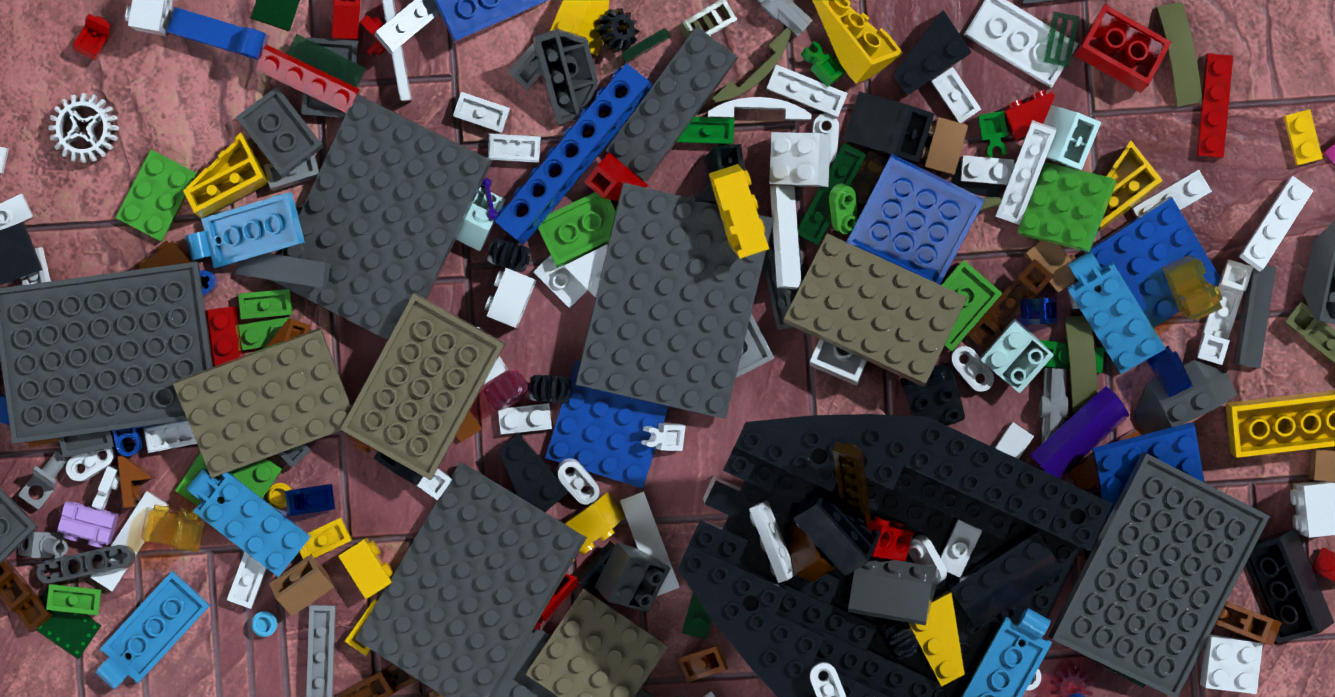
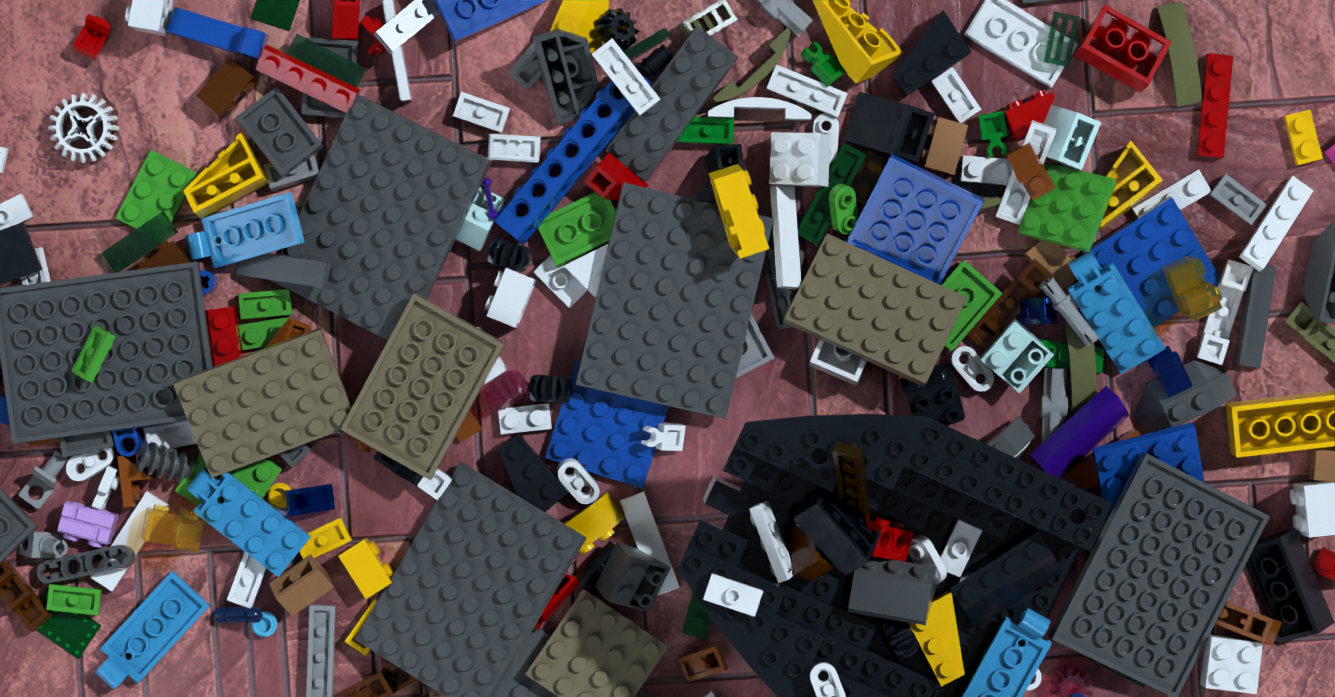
none -> bright green plate [71,325,116,383]
none -> clear green tile [101,211,178,273]
none -> dark grey piece [137,440,195,484]
none -> reddish brown brick [196,57,256,118]
none -> dark blue axle [214,607,263,623]
none -> white plate [592,38,660,116]
none -> black pin [640,44,673,76]
none -> white plate [703,573,763,617]
none -> dark grey slope [985,416,1035,457]
none -> dark orange slope [1007,142,1056,200]
none -> light grey pin [1039,277,1099,347]
none -> light grey plate [1209,174,1267,225]

